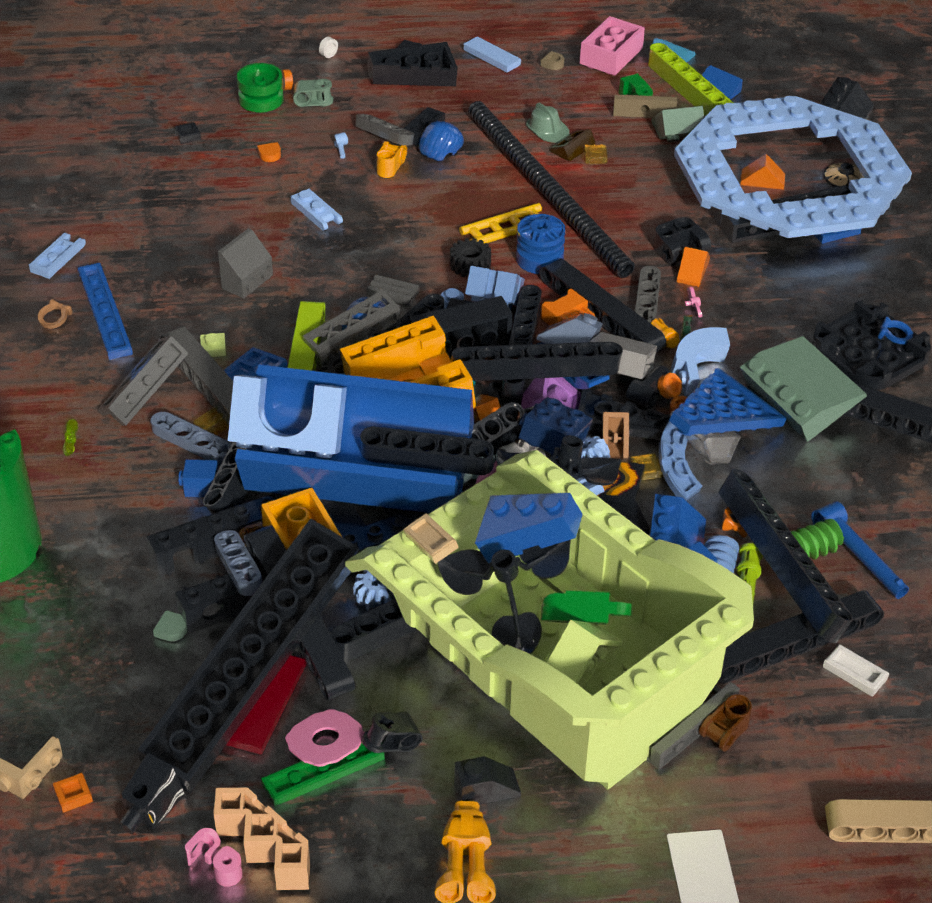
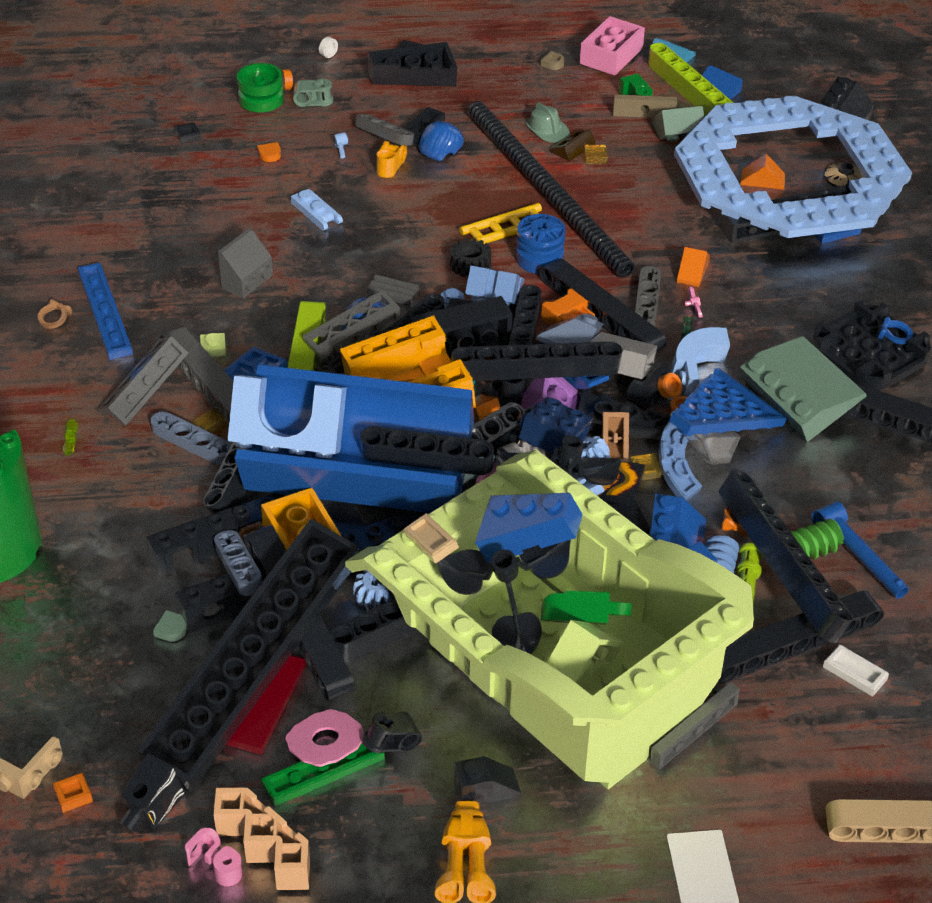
light blue hinge [29,233,86,279] -> none
blue brick [179,460,218,497] -> none
light blue tile [464,37,521,72] -> none
light orange animal [651,318,679,348] -> none
black piece [654,217,711,264] -> none
reddish brown piece [699,694,752,752] -> none

